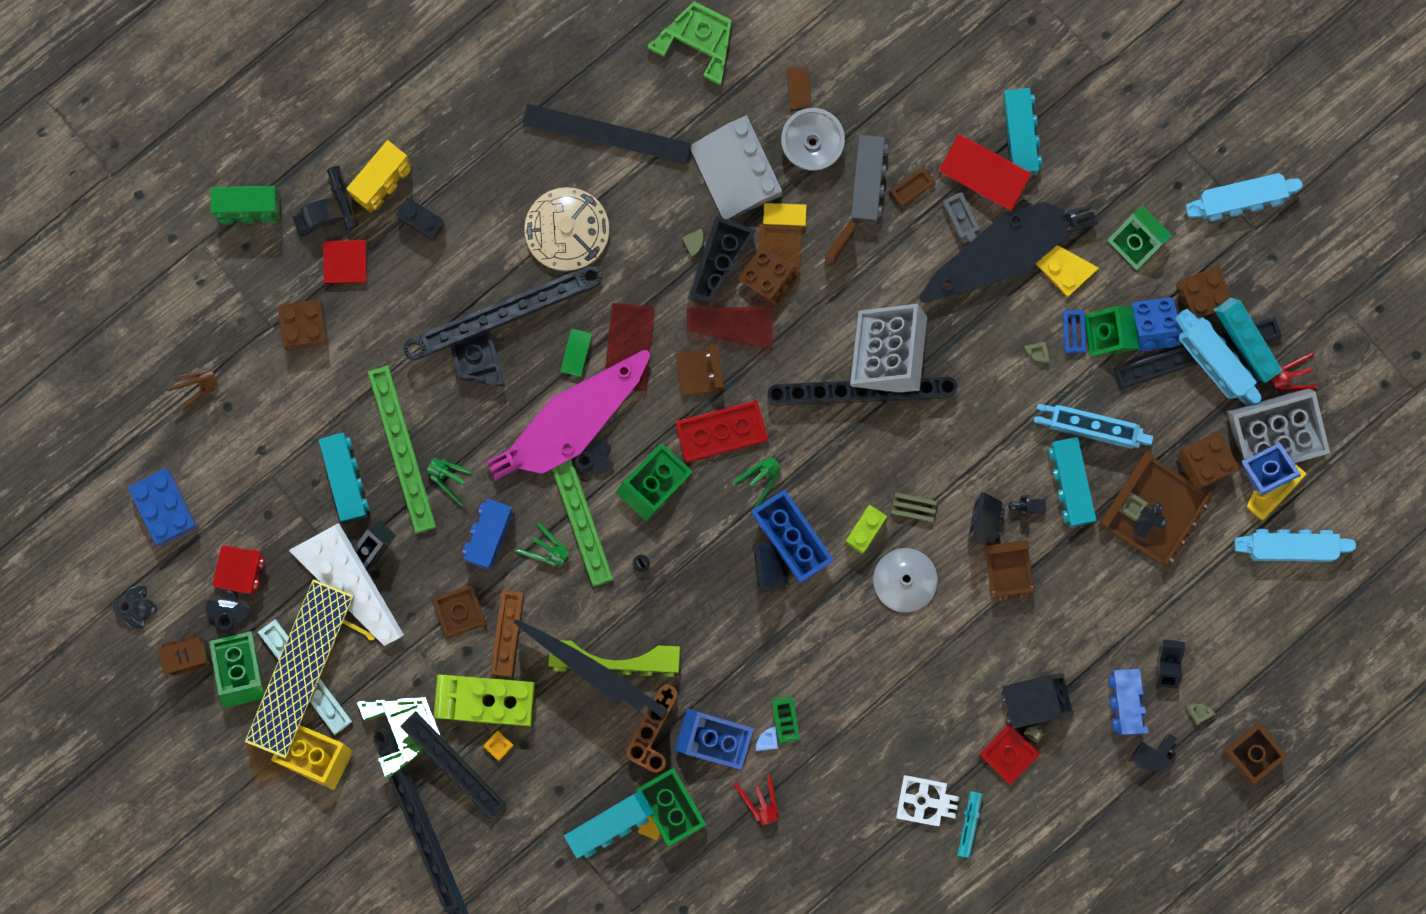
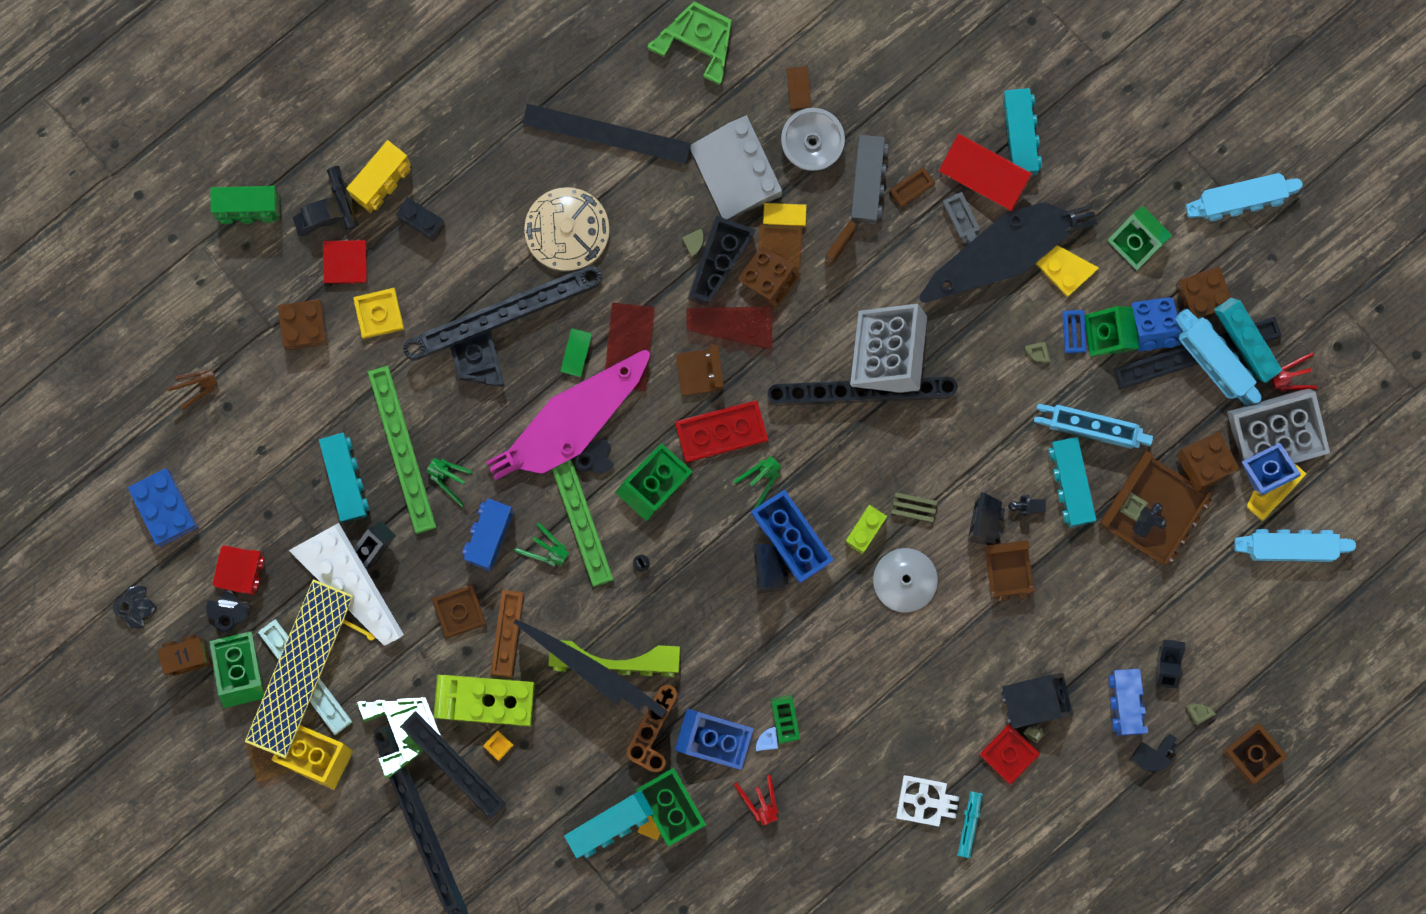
none -> yellow tile [353,288,404,339]

